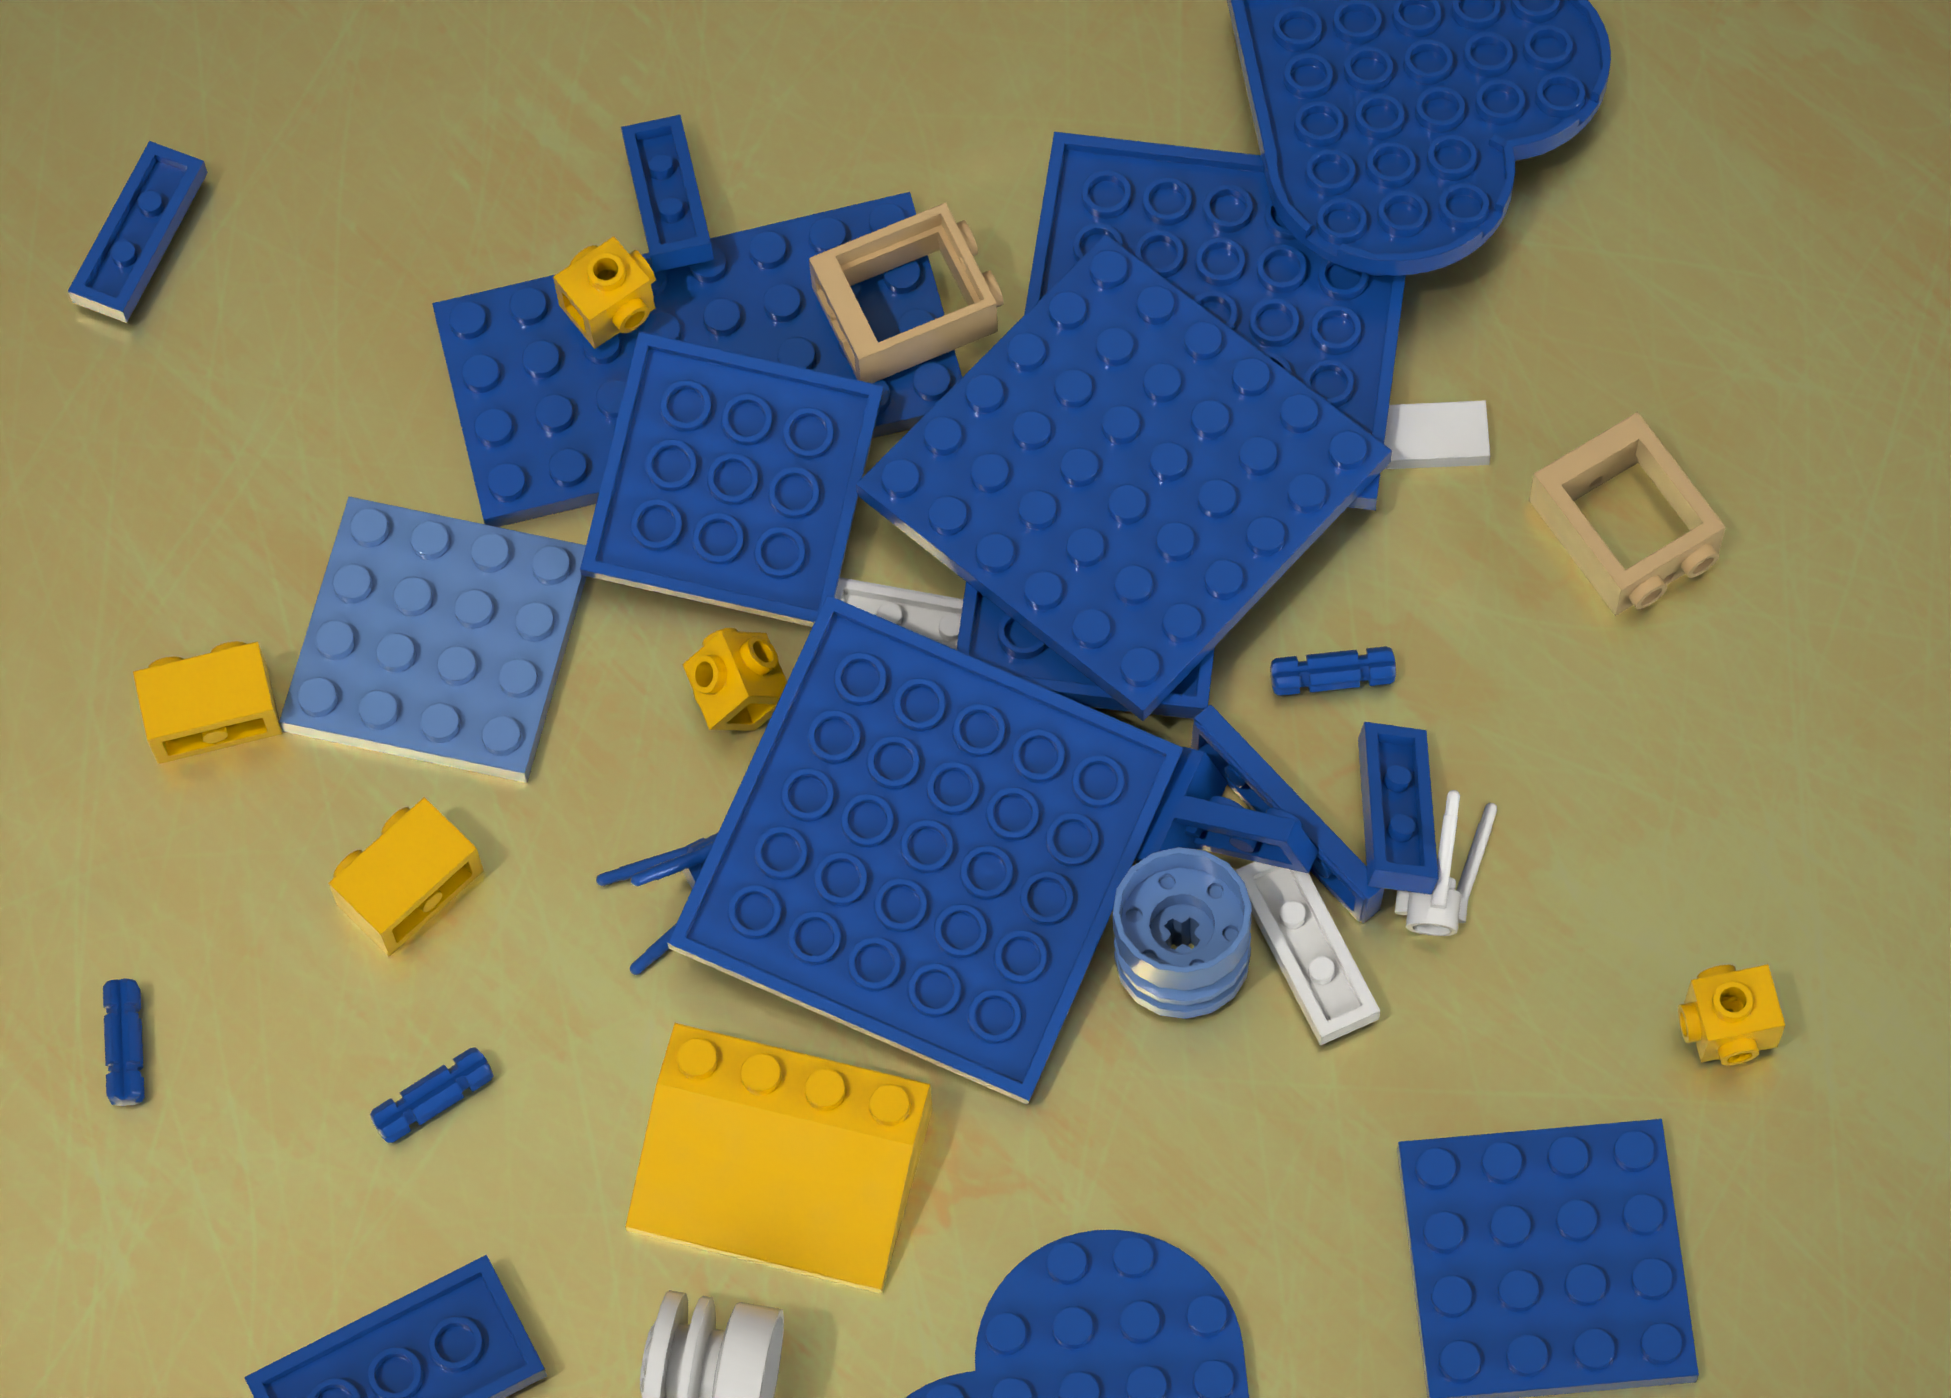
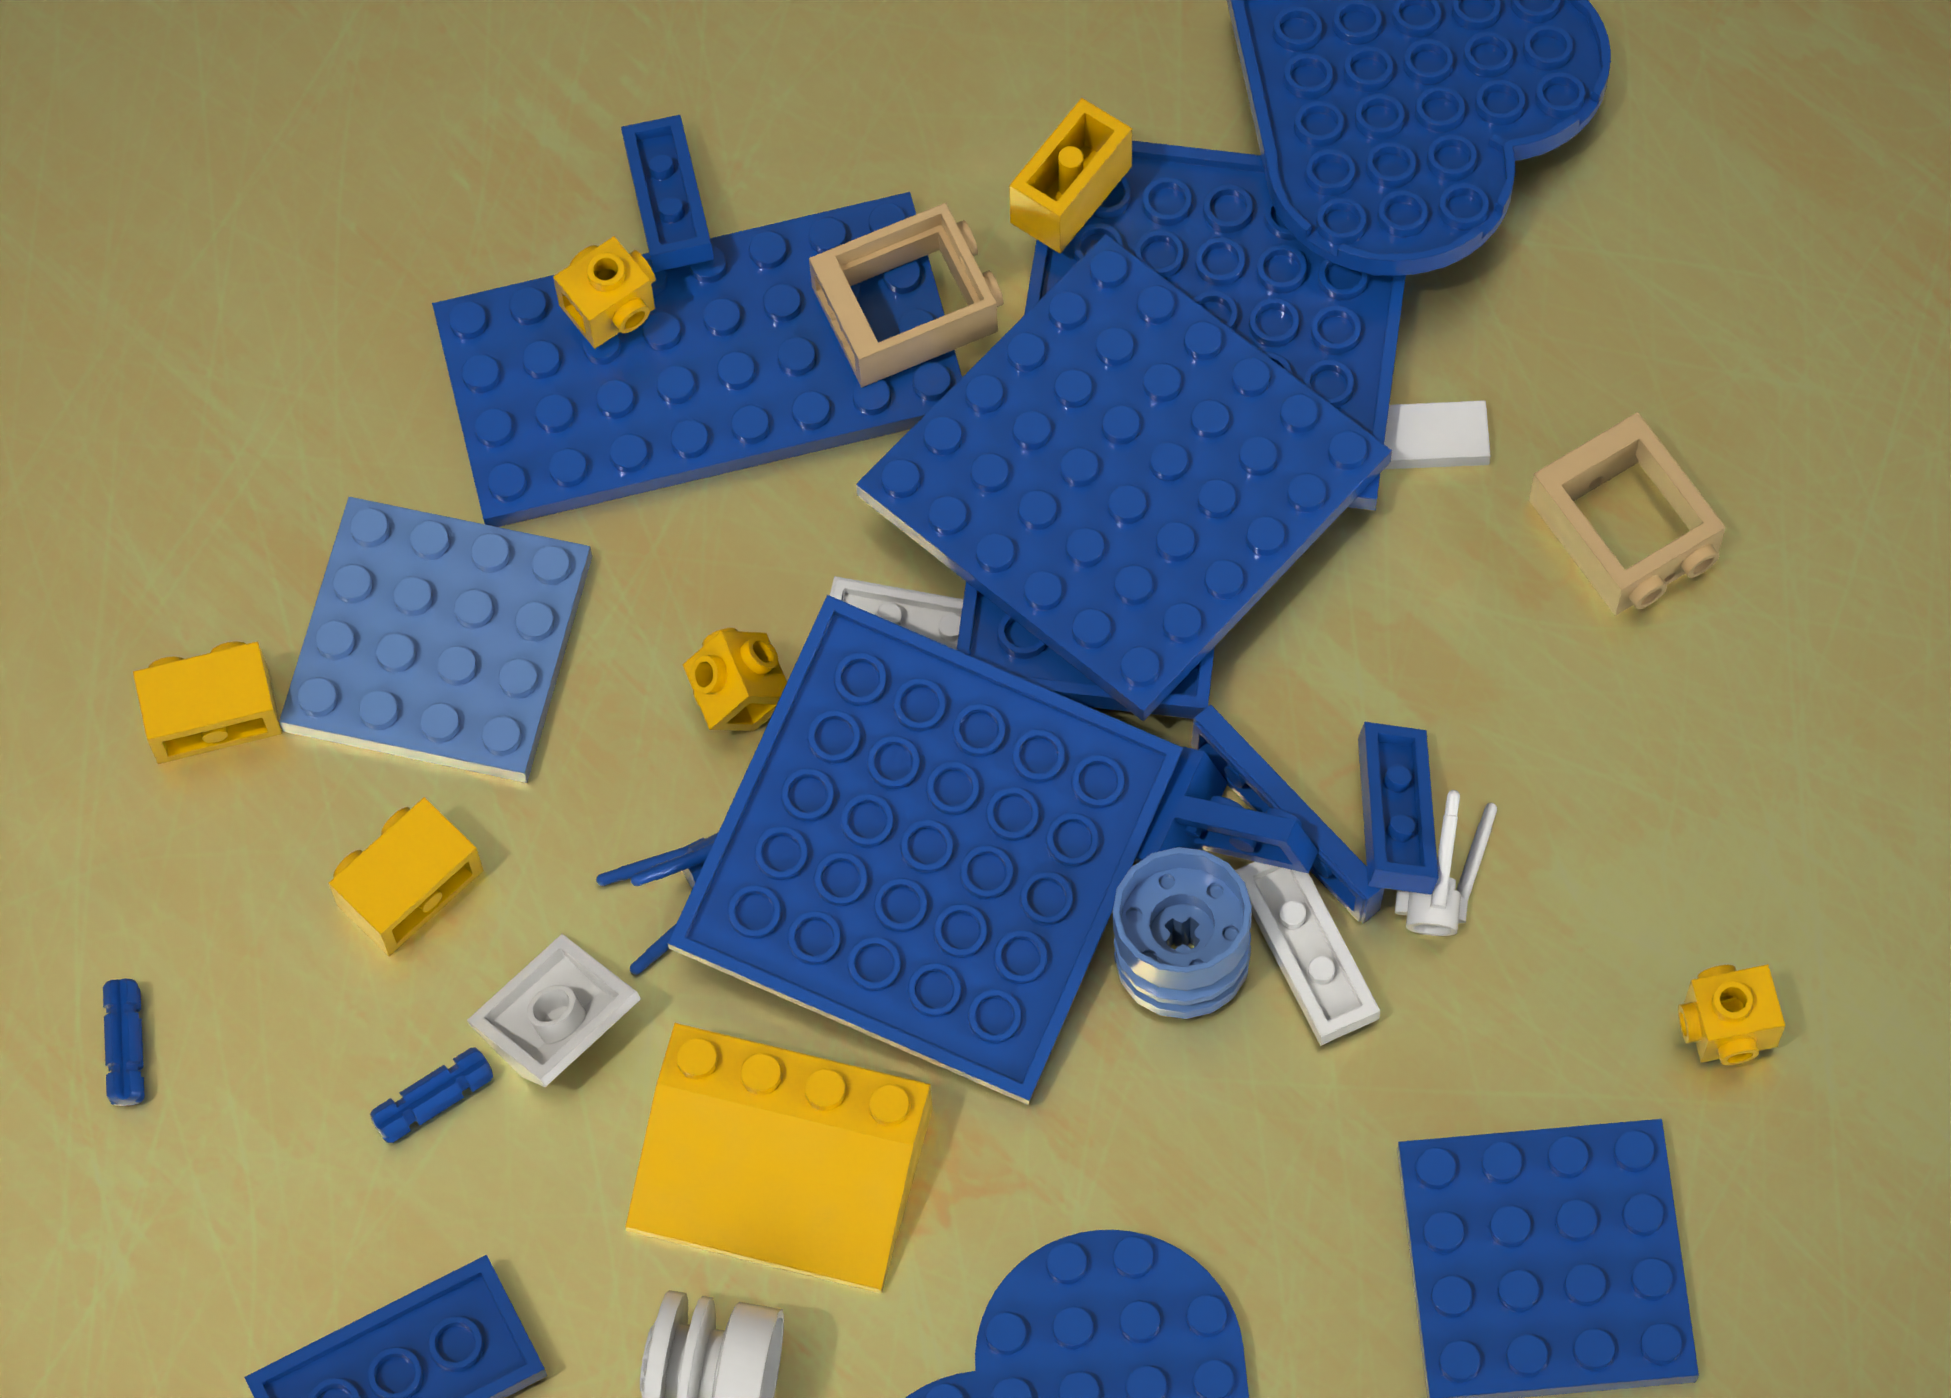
blue plate [68,141,208,323] -> none
blue plate [580,331,884,627] -> none
blue axle [1270,646,1396,696] -> none
none -> white slope [467,934,641,1087]
none -> yellow brick [1009,98,1132,254]

